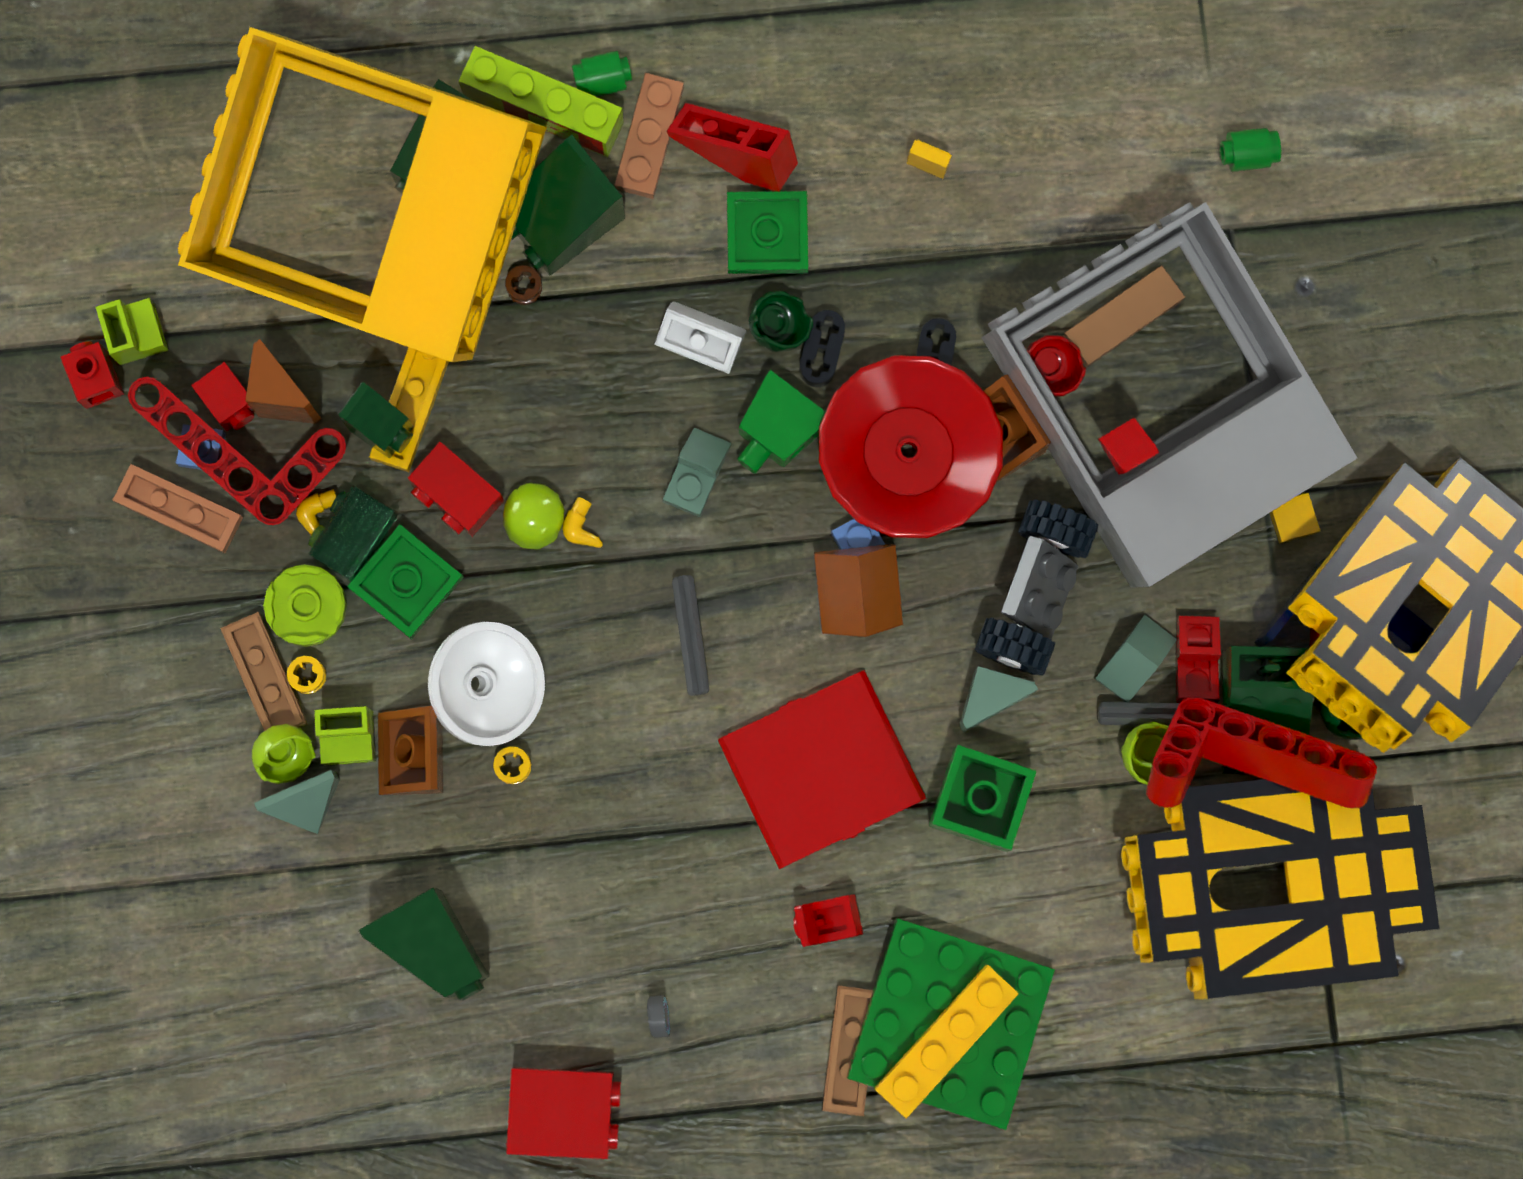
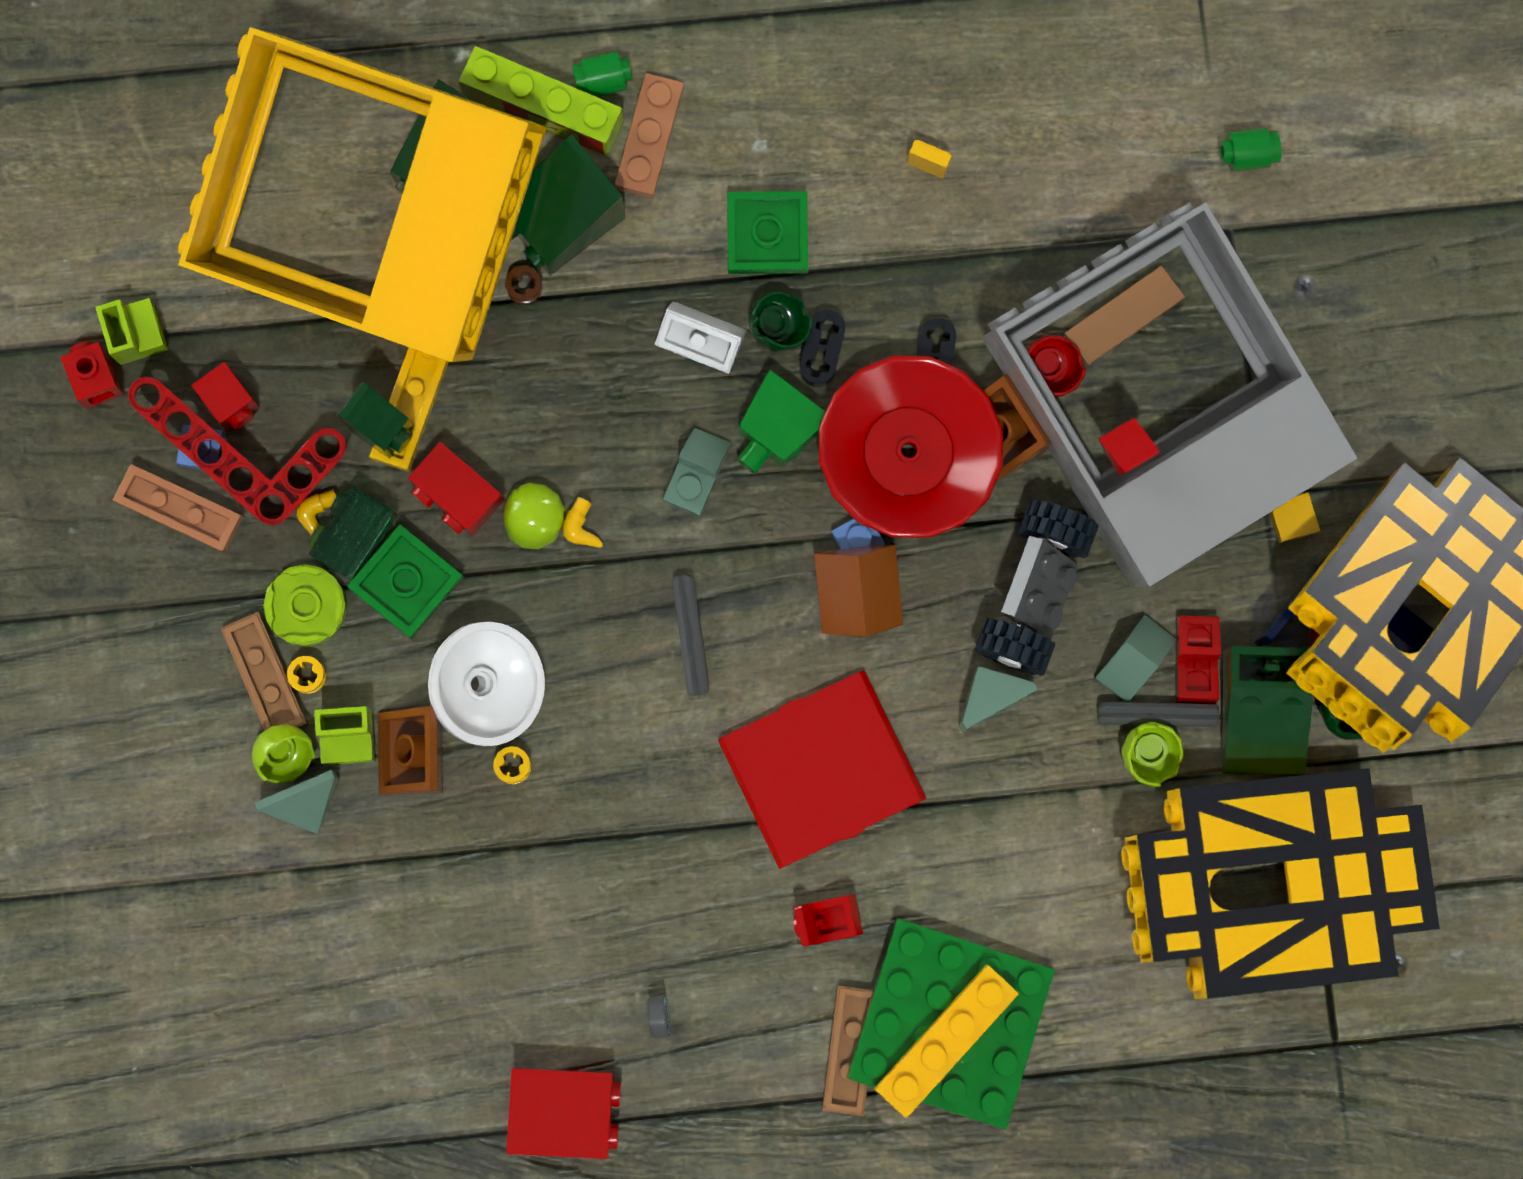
dark orange slope [245,339,322,424] -> none
dark green slope [359,888,490,1001] -> none
red slope [667,103,798,192] -> none
green brick [929,745,1037,852] -> none
red beam [1146,697,1377,809] -> none

